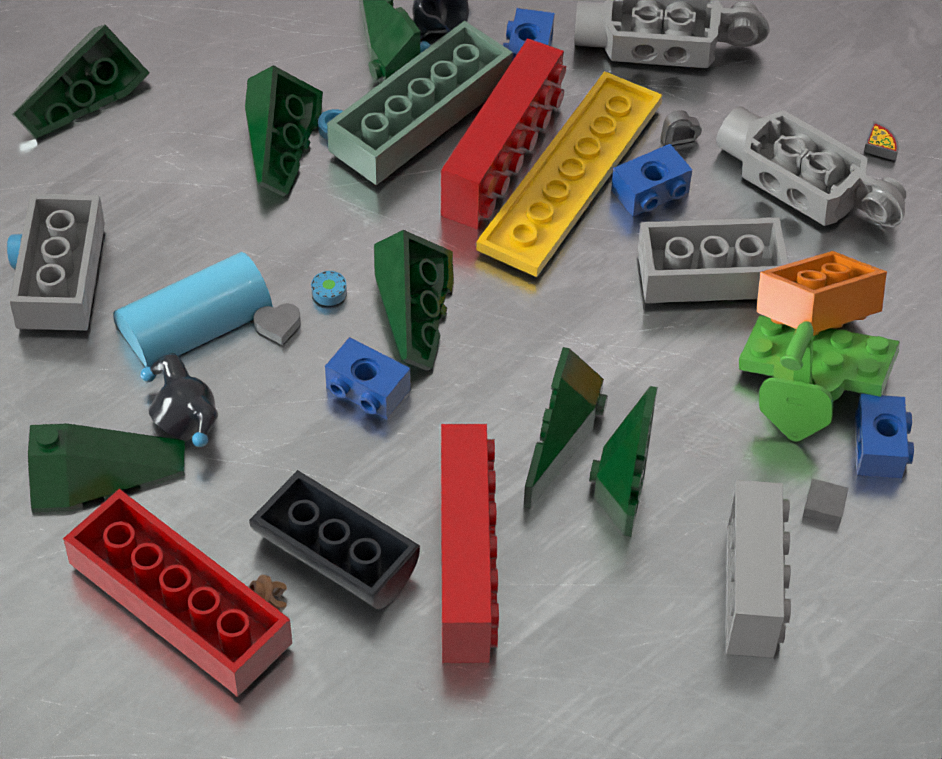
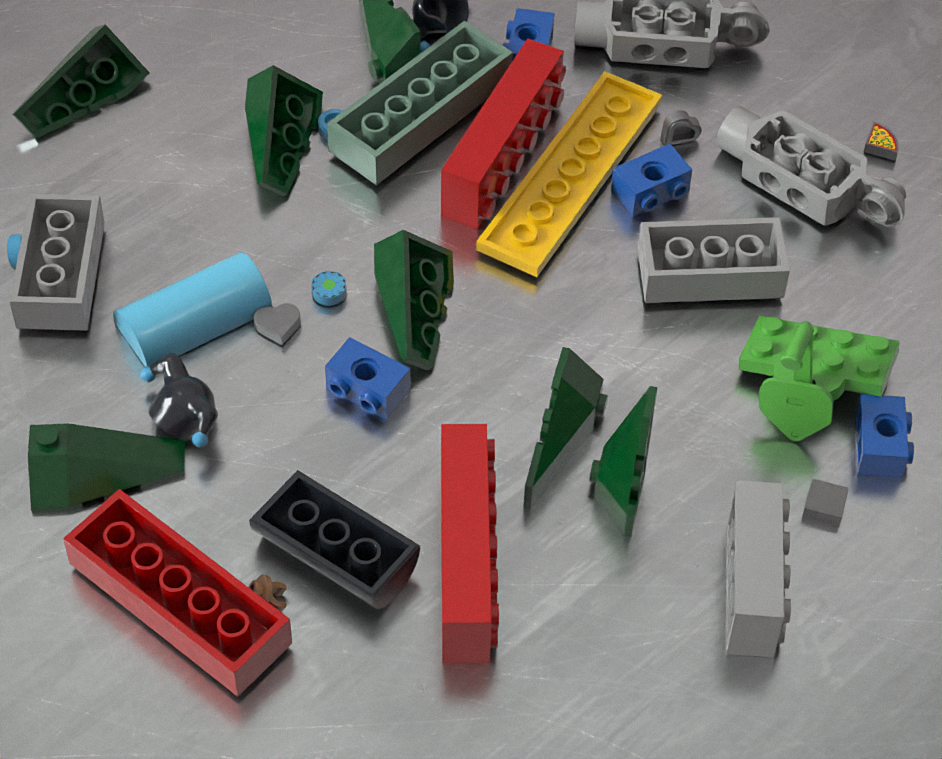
orange brick [757,251,887,336] -> none

